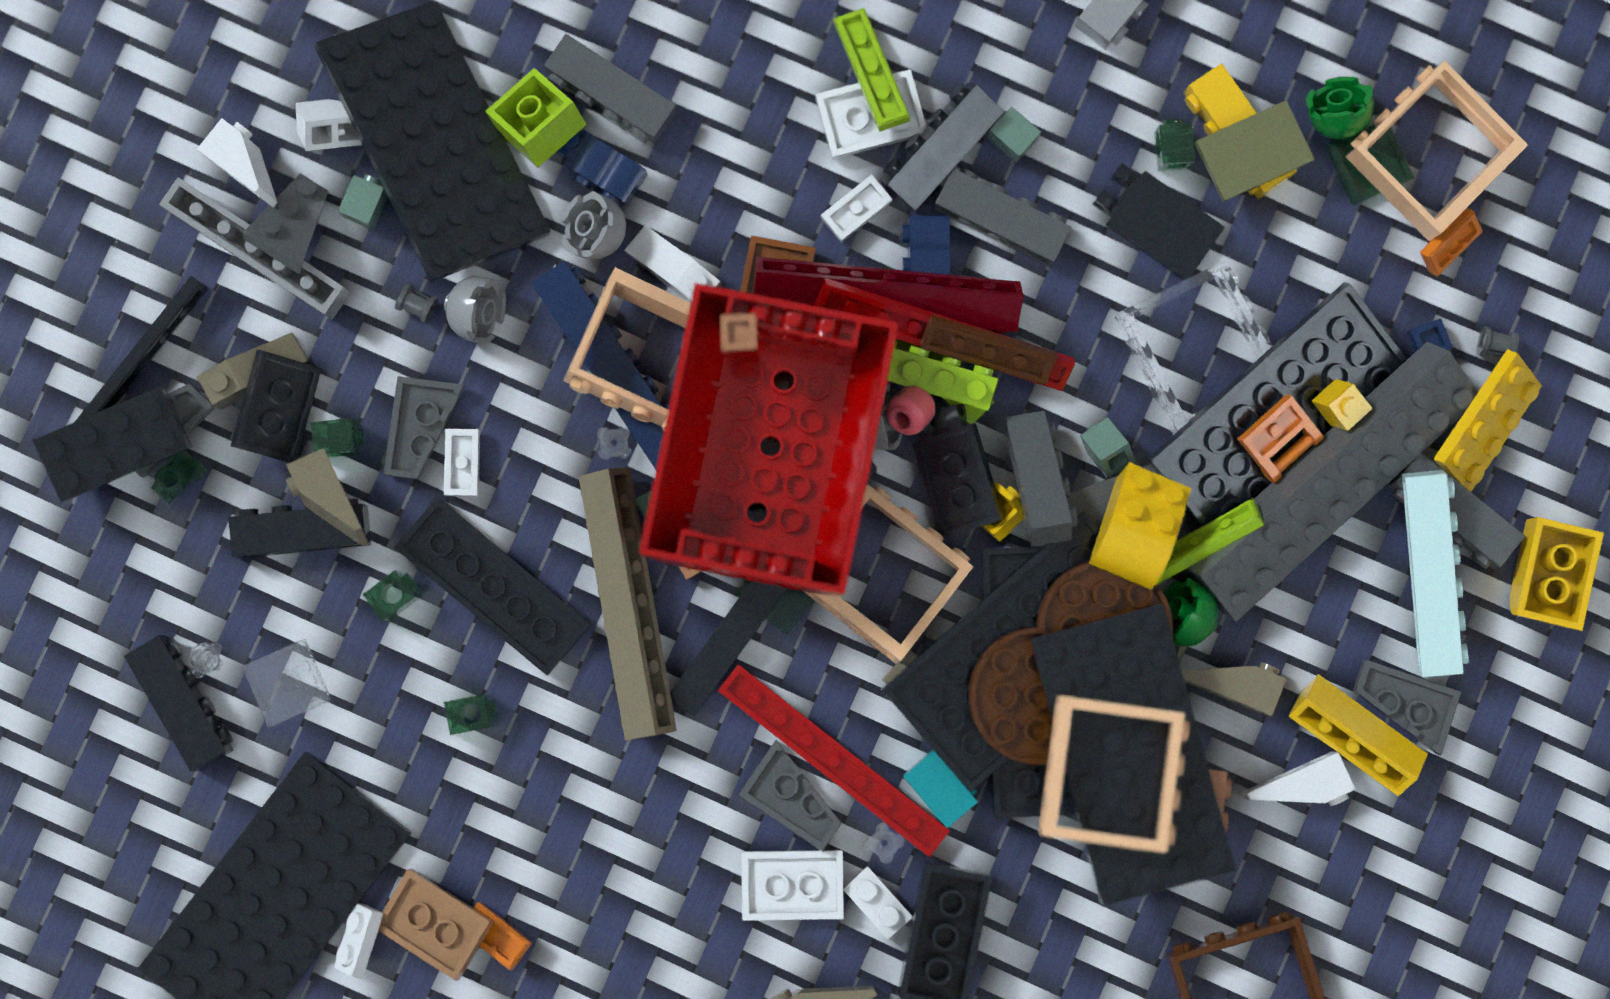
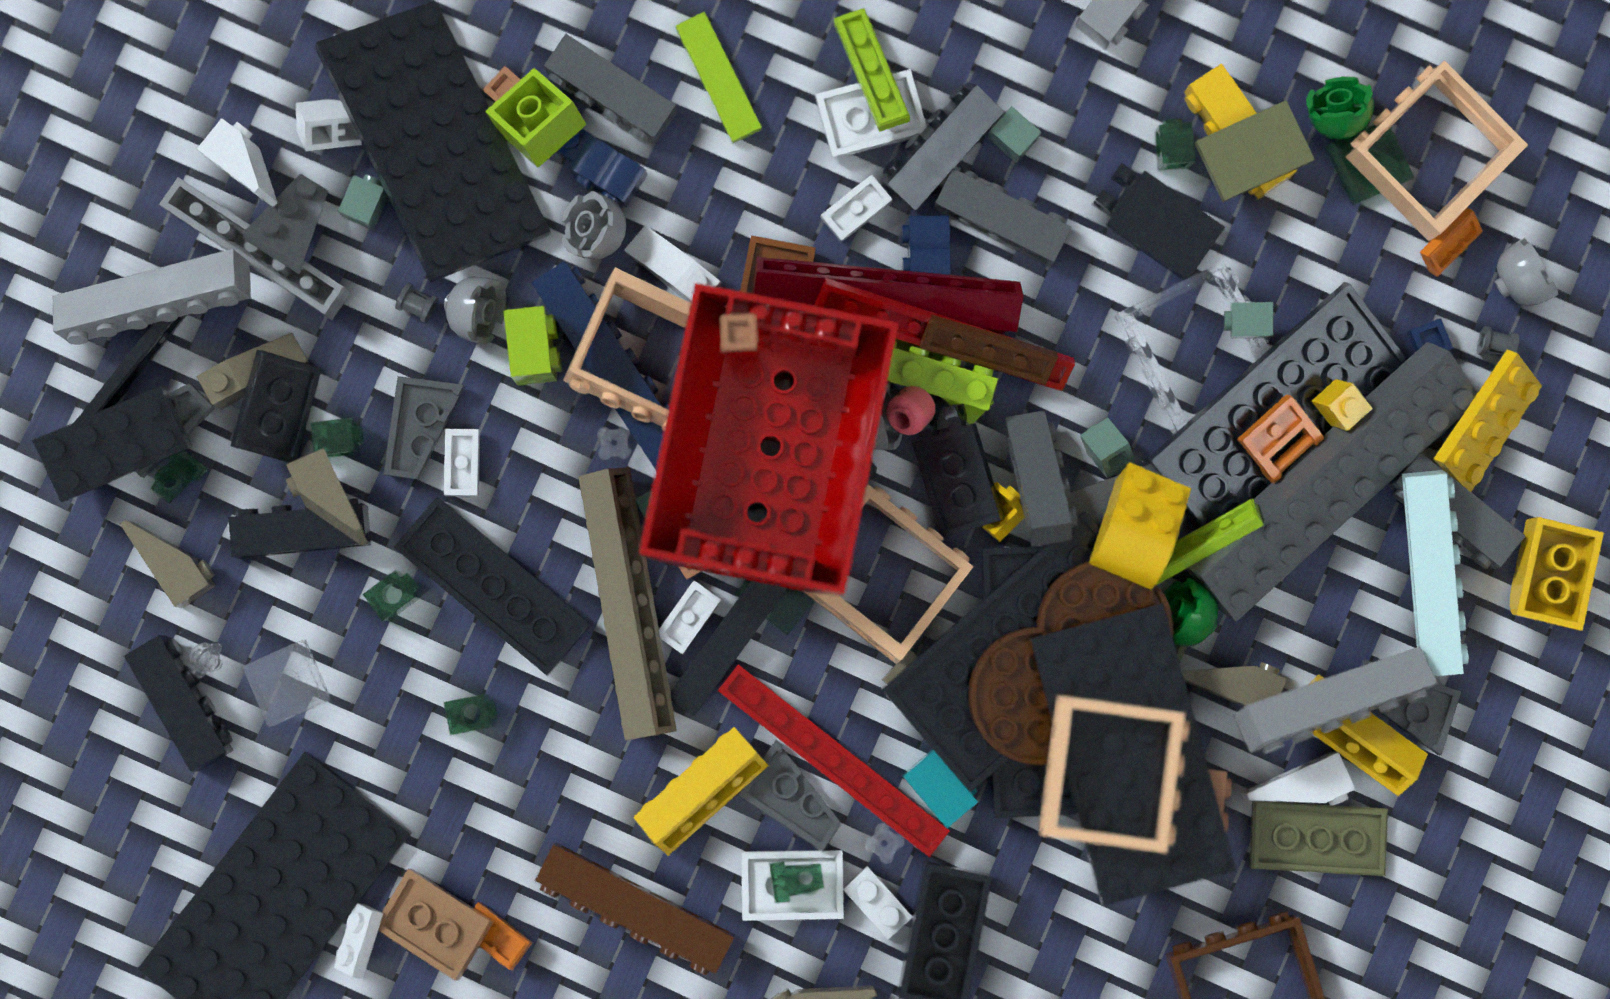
none -> light grey brick [52,249,251,345]
none -> dark tan slope [120,520,216,608]
none -> nougat plate [483,66,521,102]
none -> lime brick [504,306,562,386]
none -> reddish brown brick [535,842,735,976]
none -> yellow brick [633,727,769,856]
none -> white plate [659,581,721,654]
none -> lime tile [675,12,762,144]
none -> clear green plate [769,861,824,904]
none -> sand green brick [1224,302,1273,339]
none -> light grey brick [1234,646,1437,754]
none -> olive tile [1249,801,1388,876]
none -> light grey cylinder [1494,238,1558,306]

